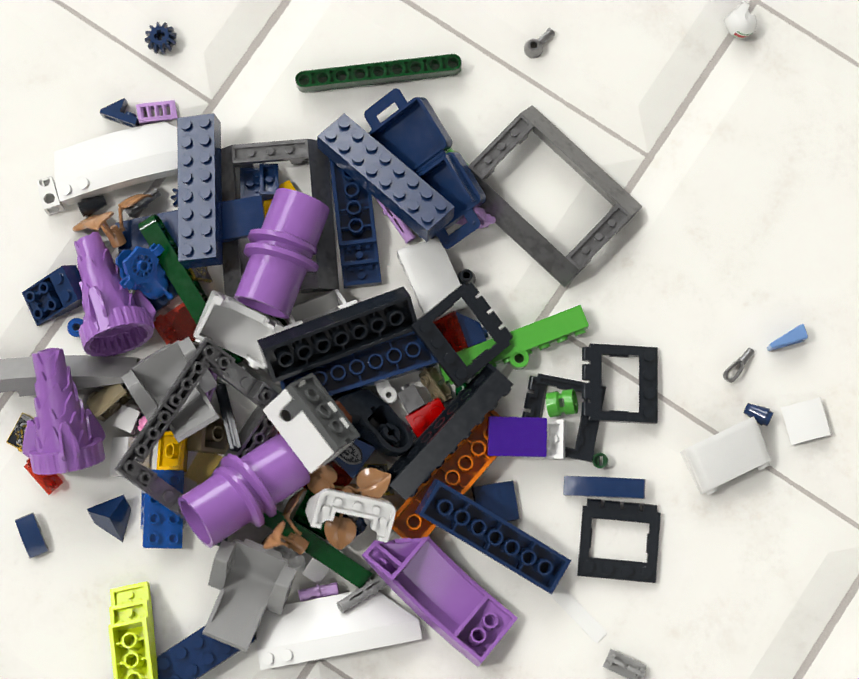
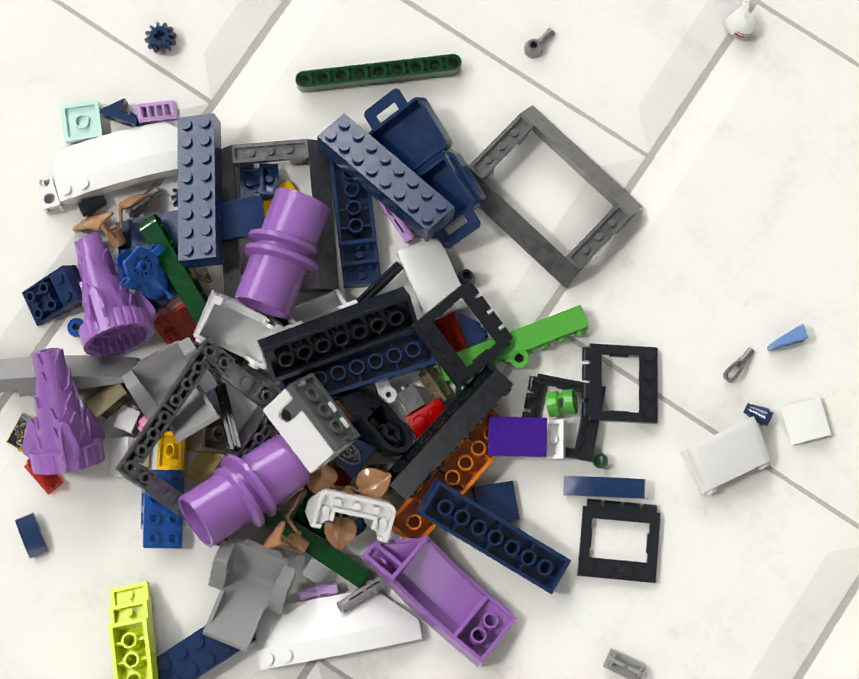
dark blue slope [87,495,131,542] -> none
lavender helmet [456,207,496,229] -> none
none -> light aqua plate [60,100,103,144]
none -> black axle [356,262,403,303]

